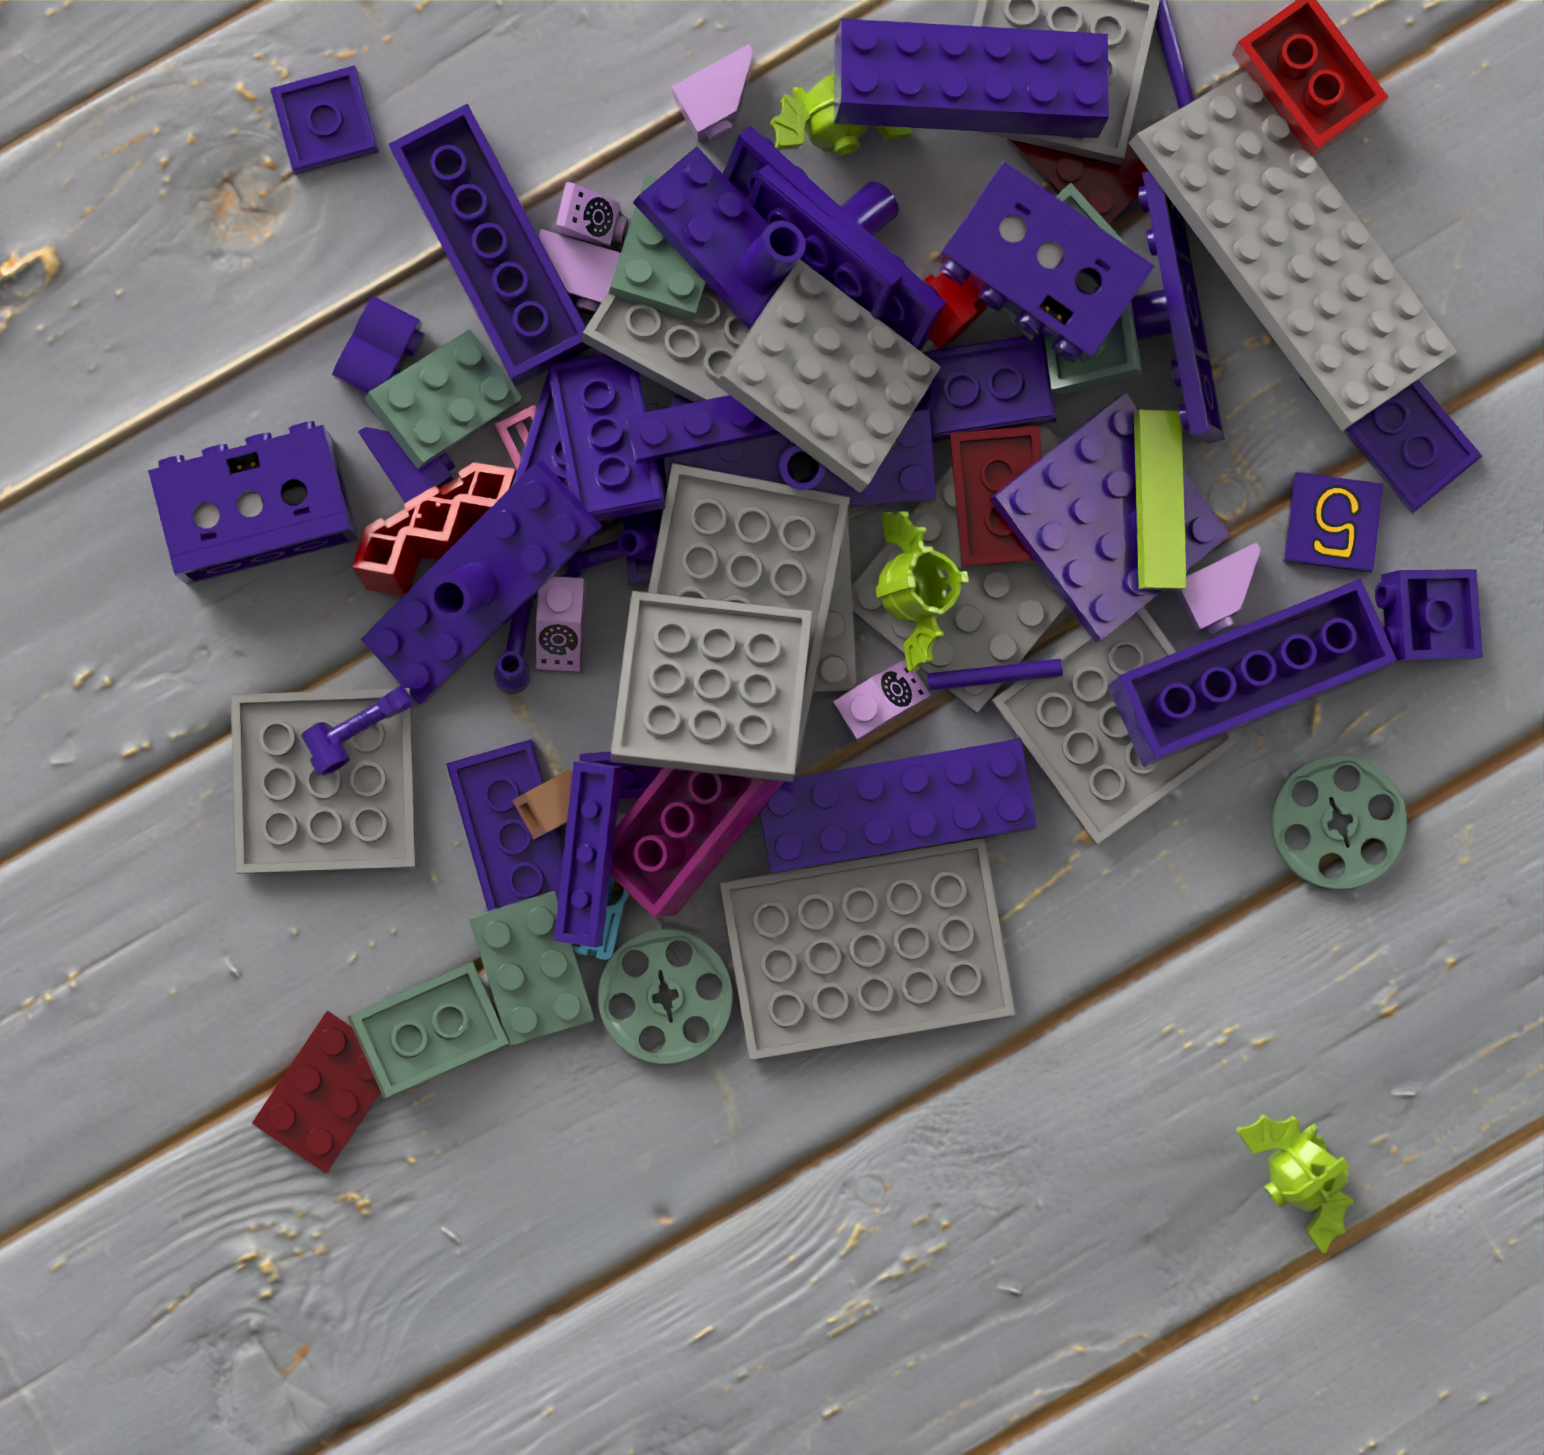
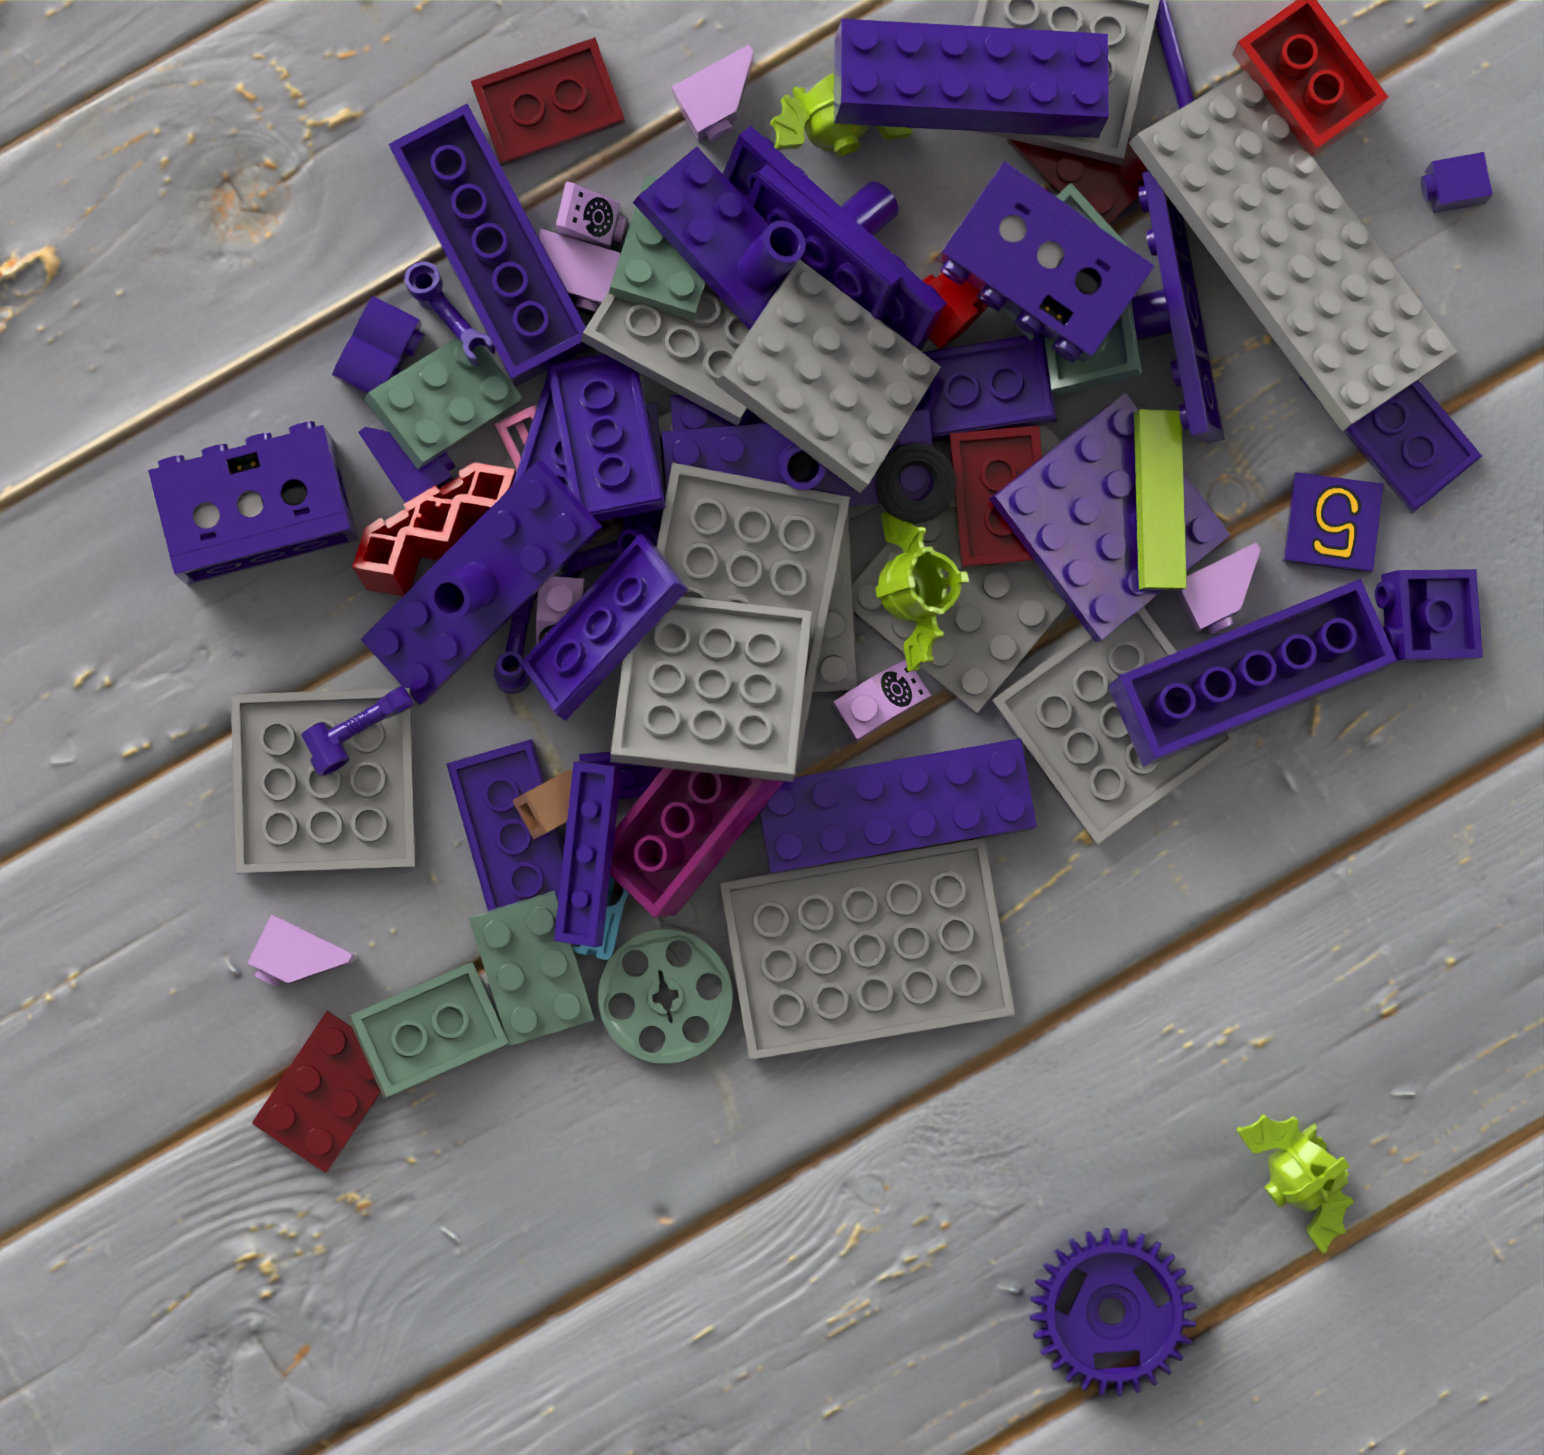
dark purple tile [270,65,379,175] -> none
dark purple plate [626,395,780,464] -> none
dark purple piece [927,658,1063,691] -> none
sand green wedge [1271,755,1407,890] -> none
none -> lavender slope [248,915,356,988]
none -> dark purple brick [404,261,495,366]
none -> dark red plate [471,37,625,167]
none -> dark purple tile [520,534,688,721]
none -> black tyre [875,442,956,523]
none -> dark purple gear [1029,1228,1197,1396]
none -> dark purple brick [1421,152,1493,213]

